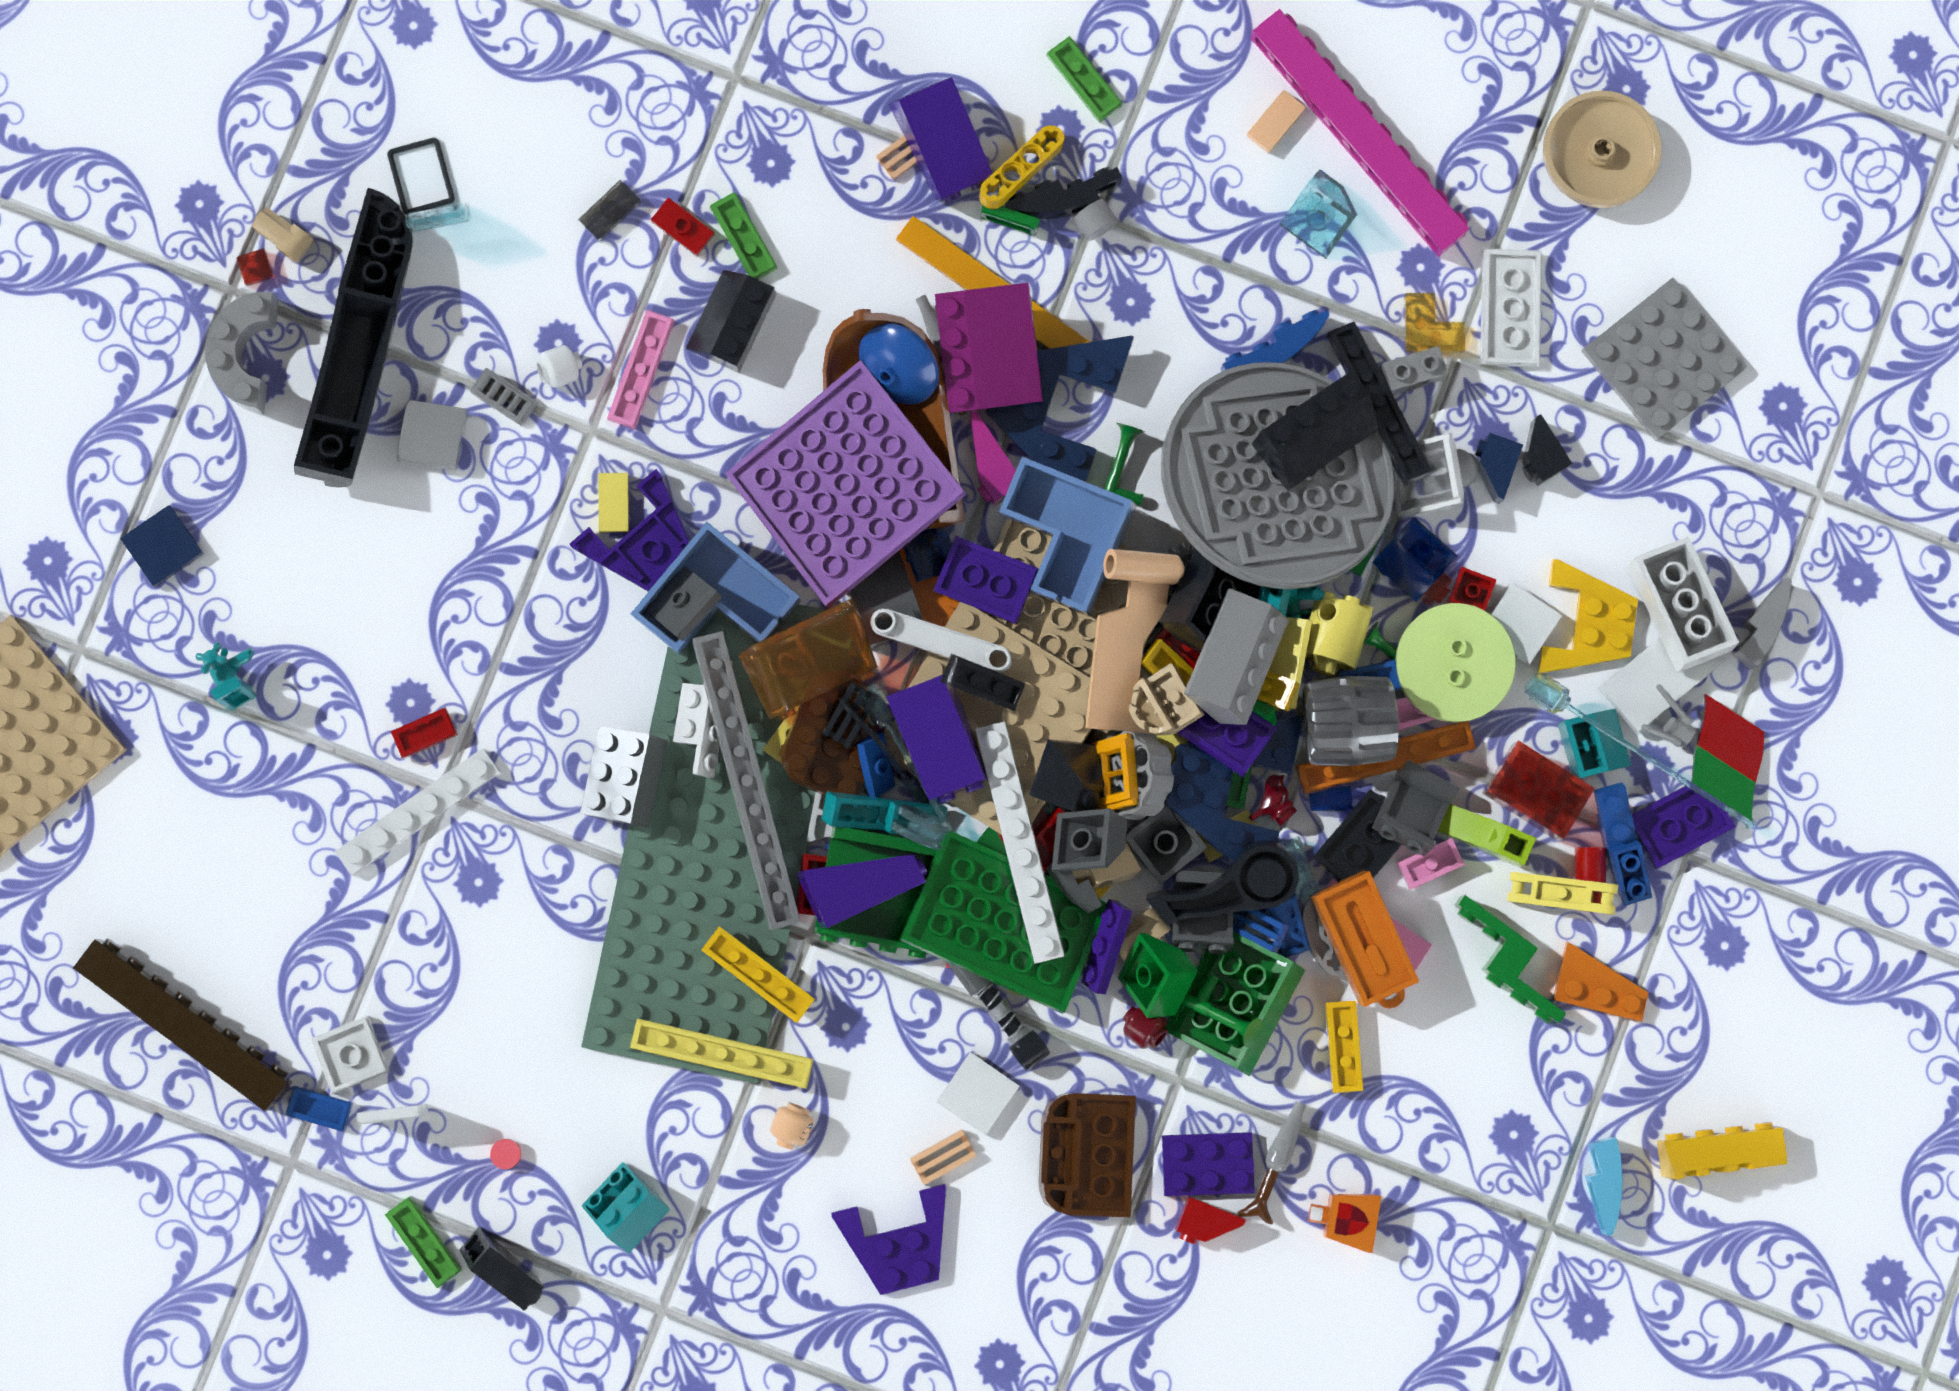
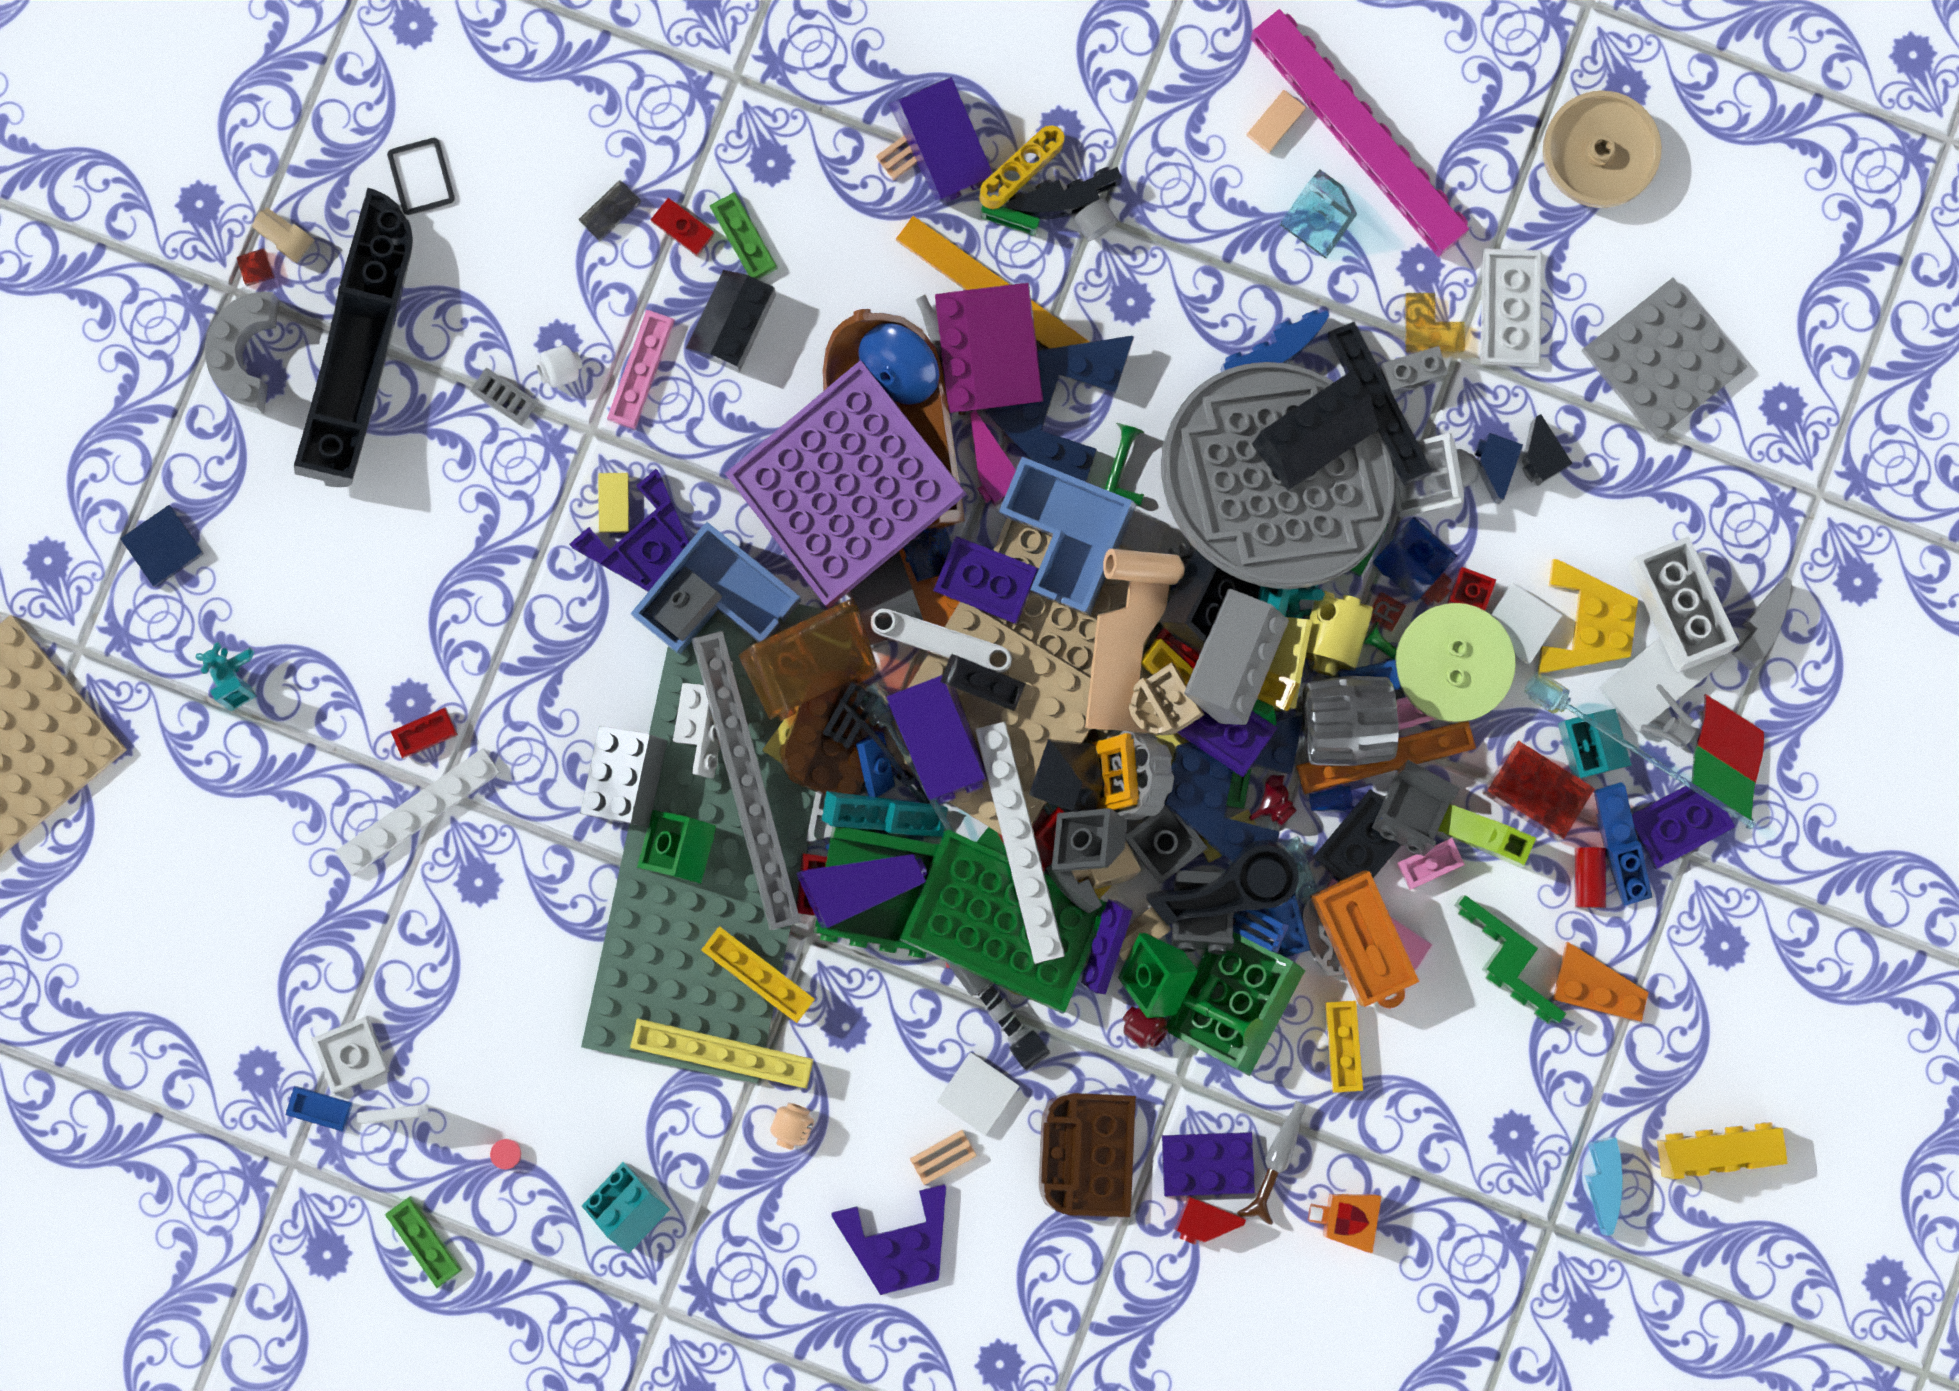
dark brown brick [73,938,293,1112] -> none
light grey slope [397,400,467,470] -> none
clear light blue slope [406,202,471,233] -> none
black slope [459,1227,544,1311] -> none
clear light blue head [891,804,951,850] -> none
bright green tile [1046,36,1123,123] -> none
light yellow plate [1507,872,1618,915] -> none
none -> green slope [637,810,717,884]
none -> clear red tile [1370,591,1407,632]

